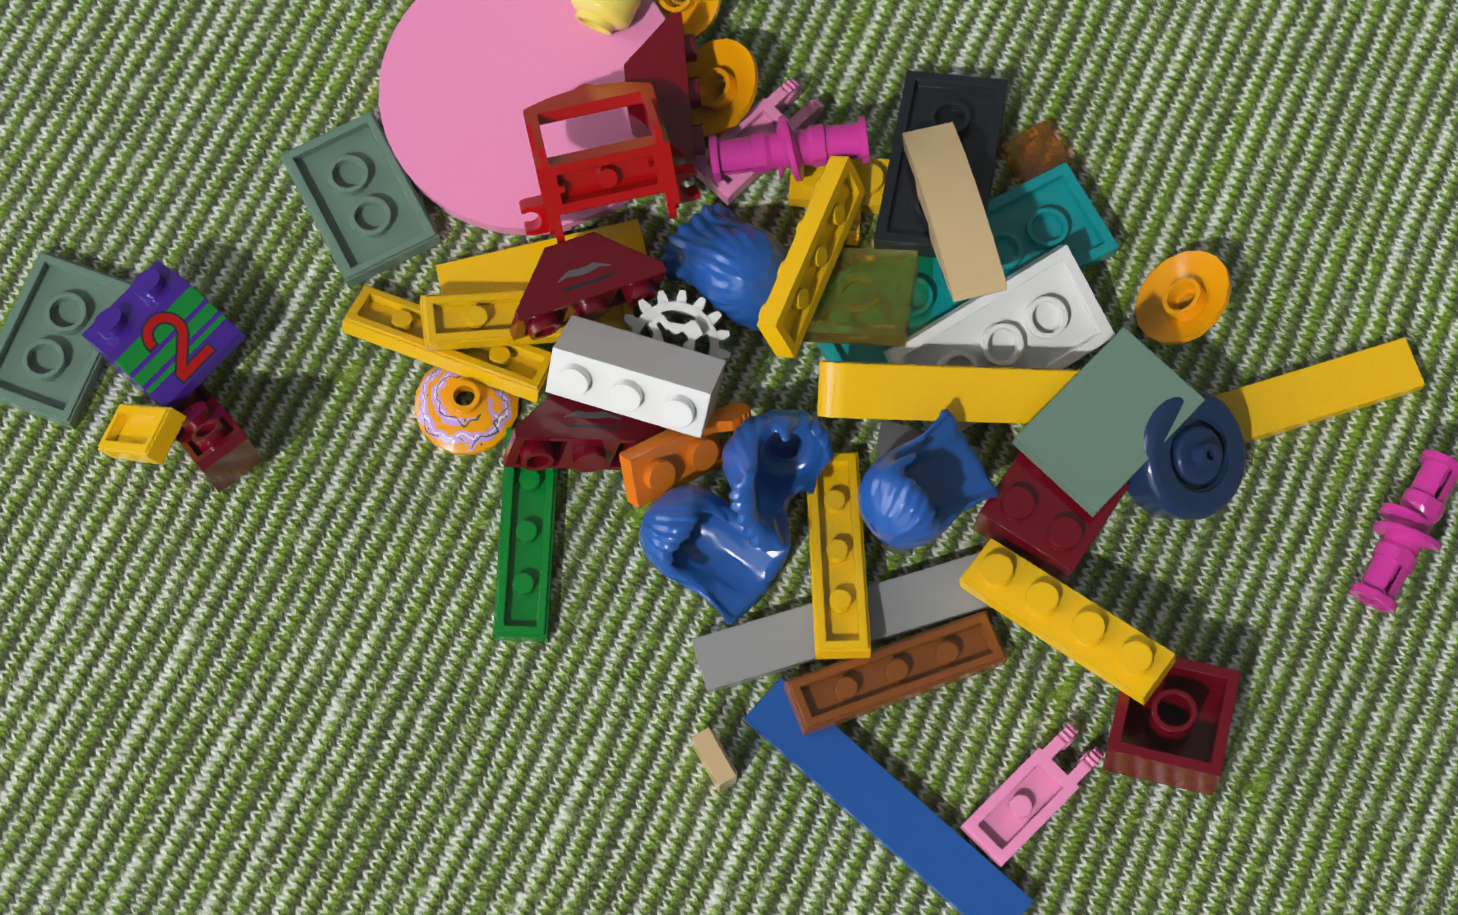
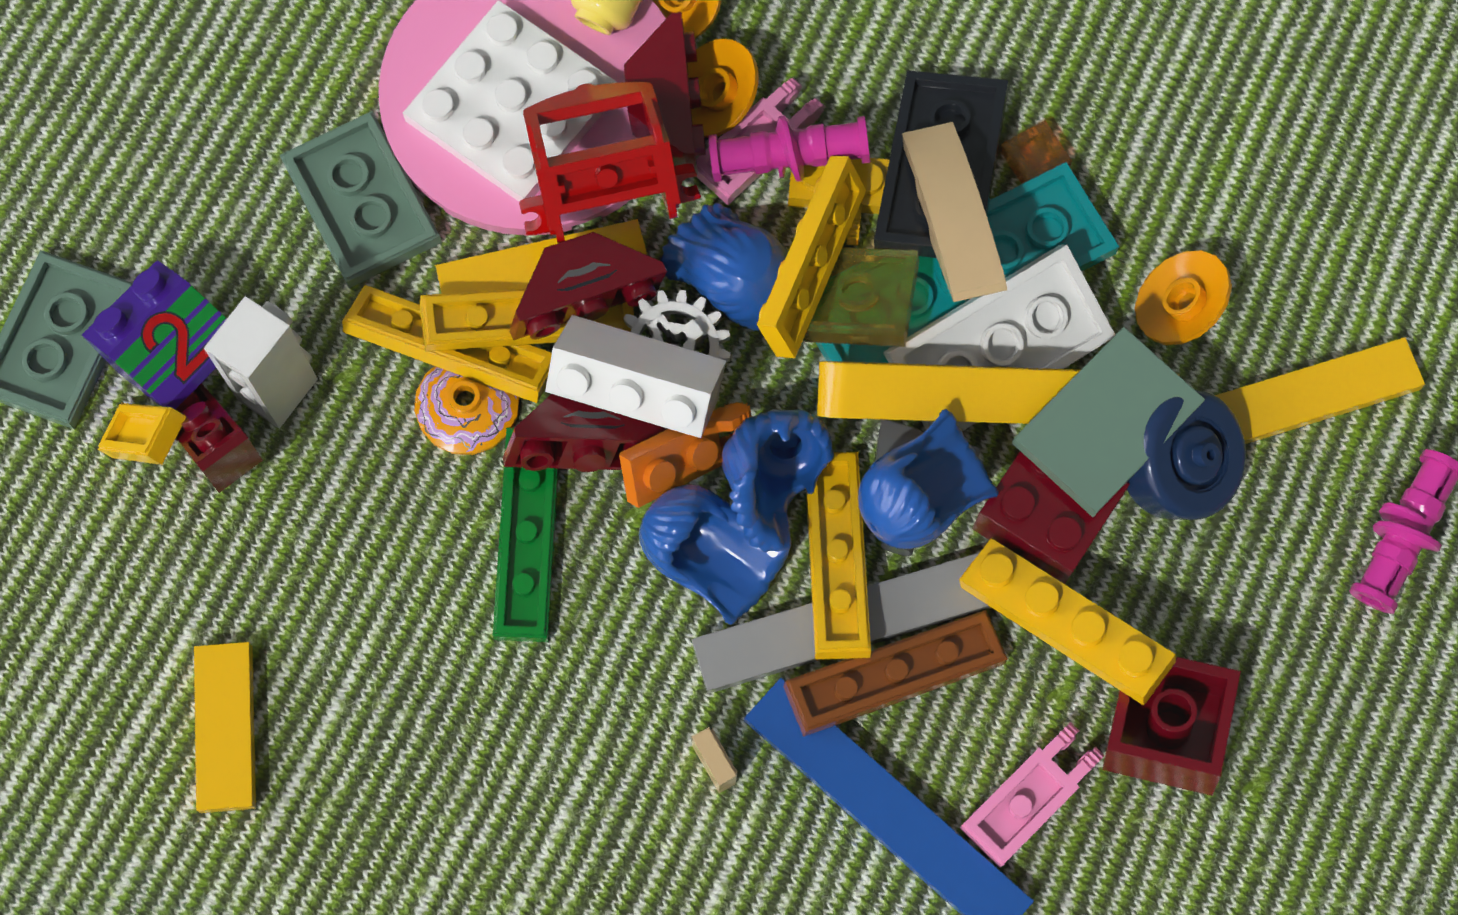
none -> yellow tile [194,642,256,813]
none -> white brick [204,296,318,429]
none -> white plate [403,0,618,201]

